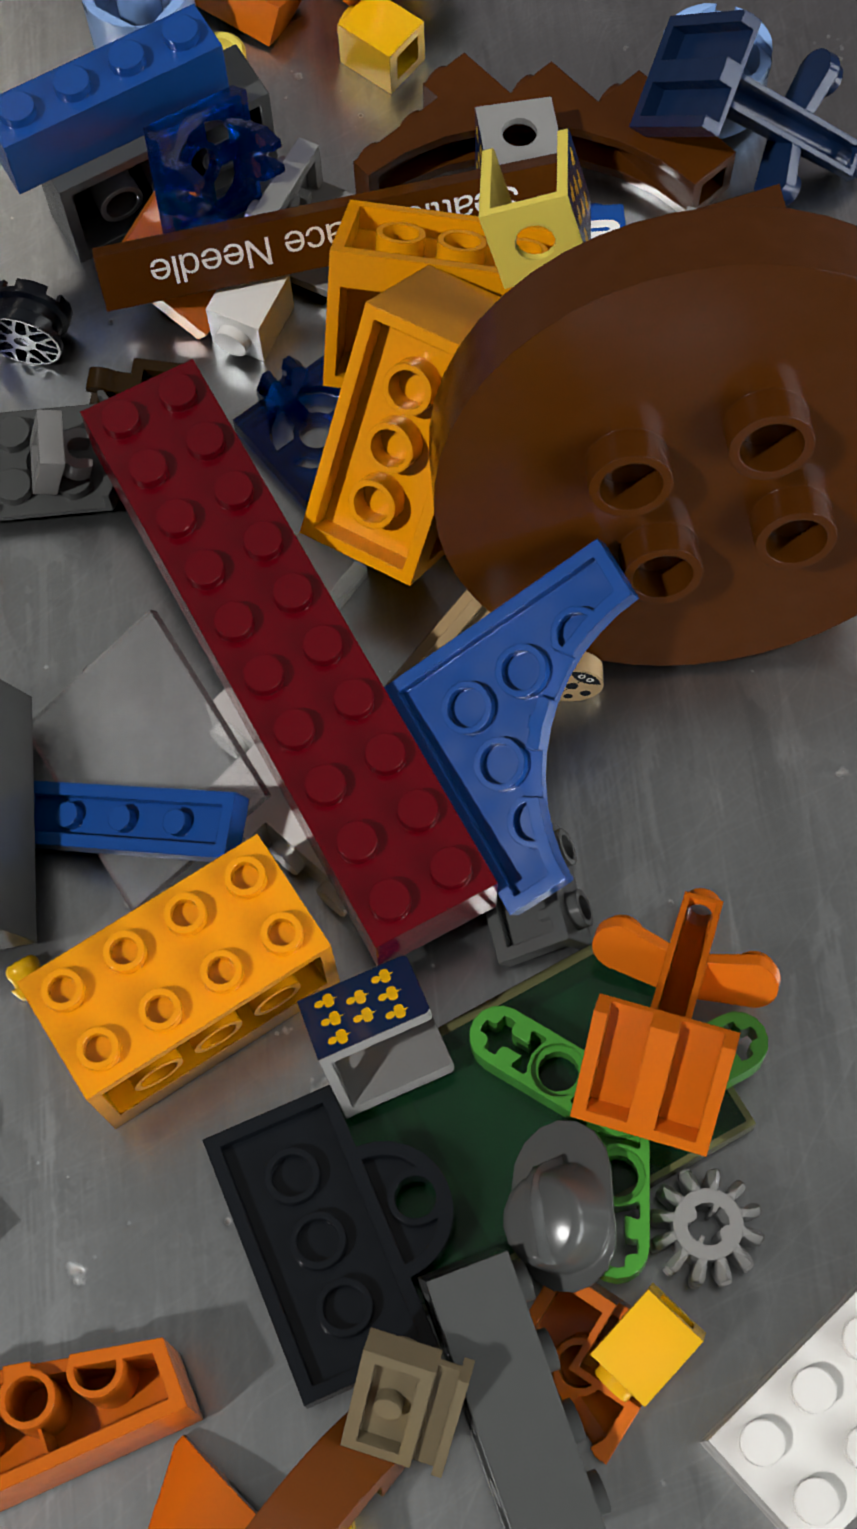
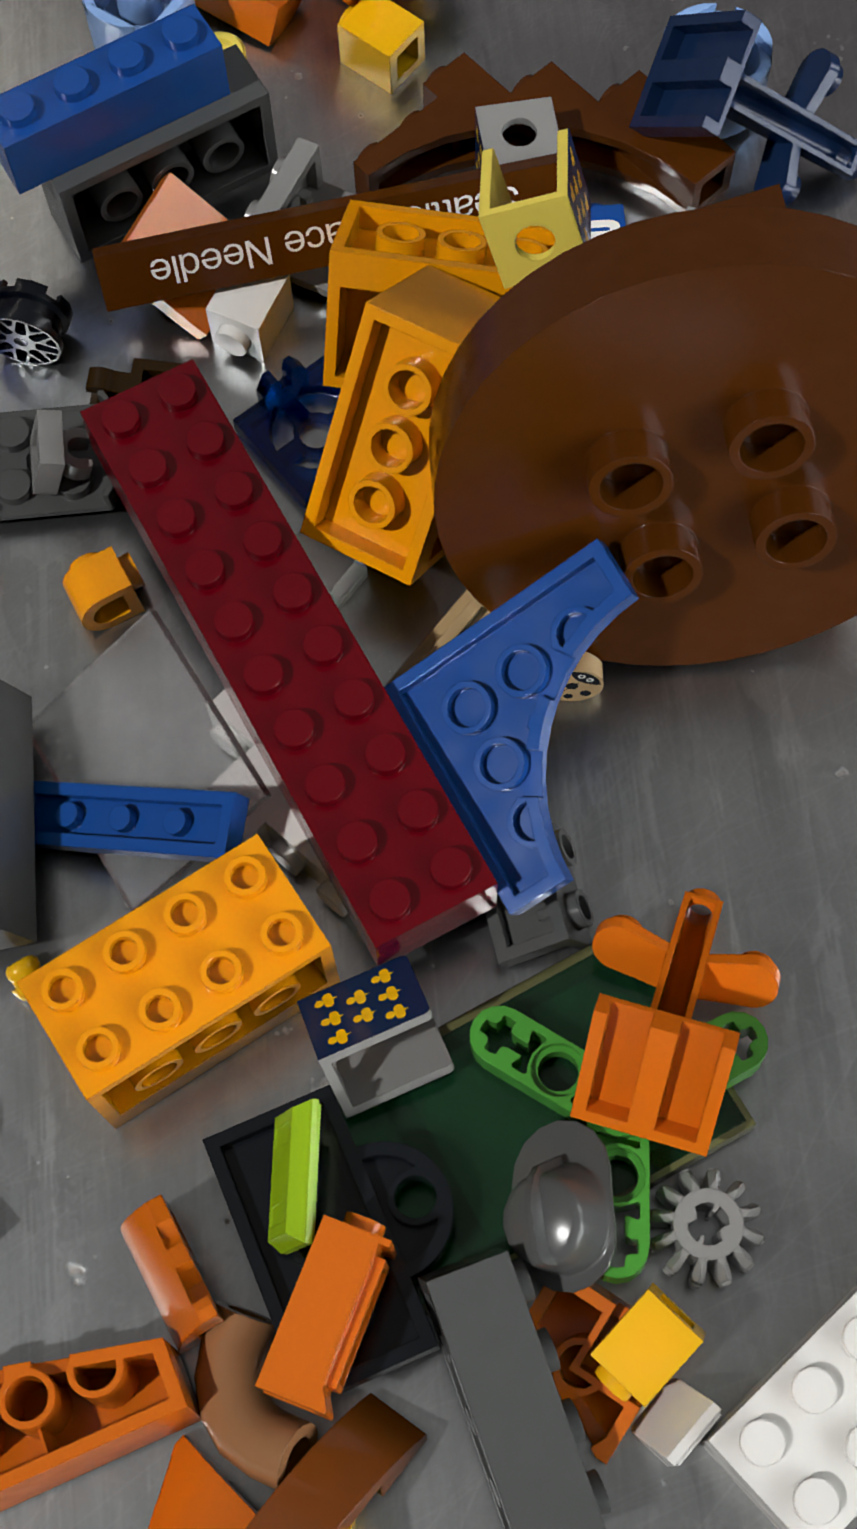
clear blue piece [143,85,285,234] -> none
dark tan plate [340,1327,476,1478] -> none
none -> light orange plate [62,546,145,631]
none -> orange slope [120,1194,224,1355]
none -> medium nougat cylinder [194,1301,318,1490]
none -> orange window [255,1212,397,1421]
none -> lime tile [268,1099,321,1255]
none -> white slope [631,1378,722,1467]

